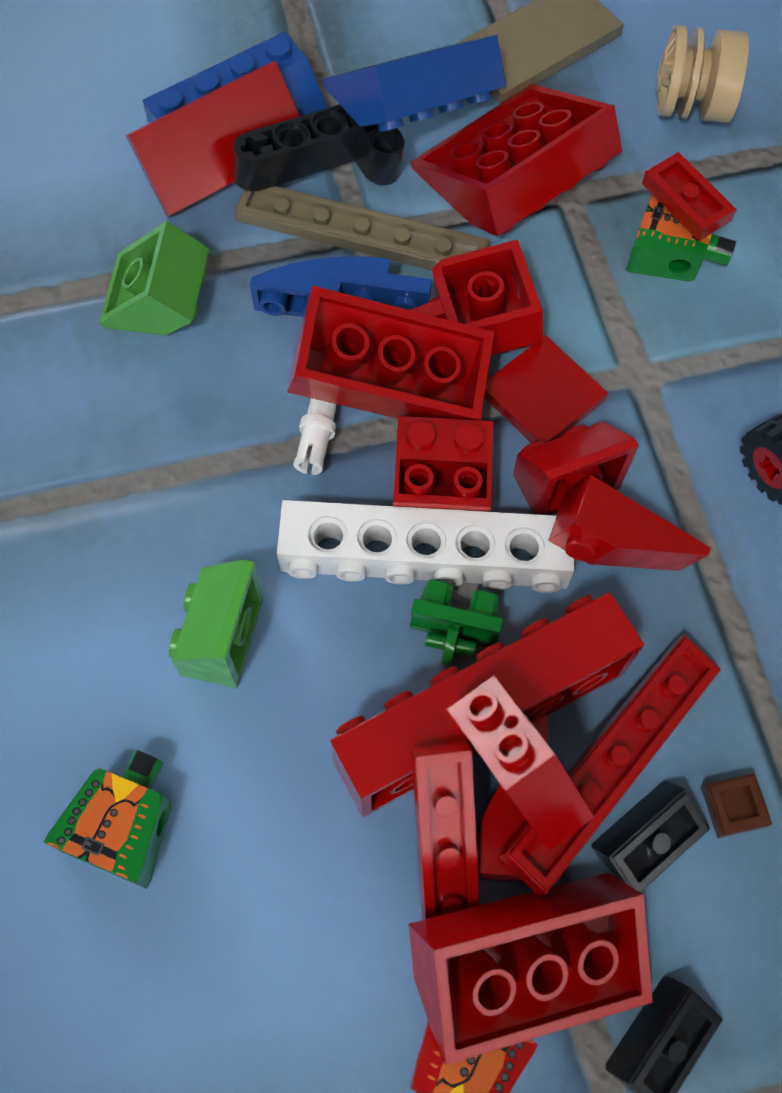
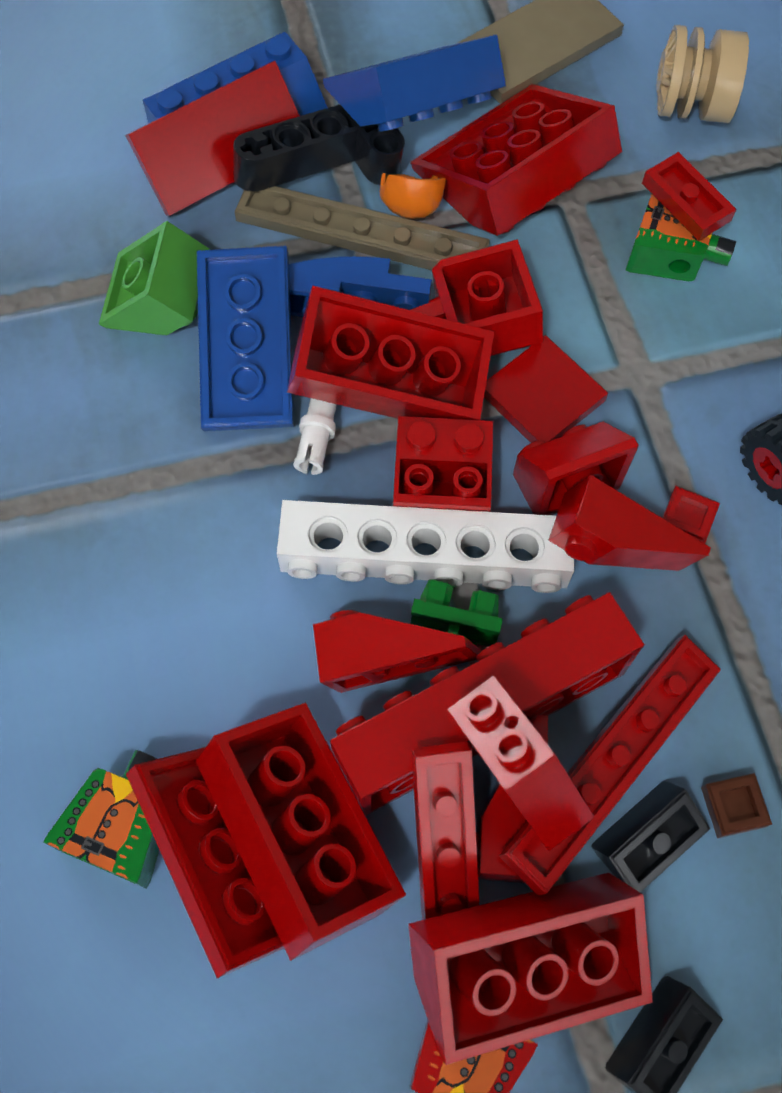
bright green slope [169,560,264,688] -> none
none -> red tile [126,747,284,979]
none -> red brick [196,702,406,961]
none -> blue tile [197,246,294,431]
none -> red slope [313,610,480,693]
none -> orange hair [379,173,446,219]
none -> red tile [662,486,720,544]

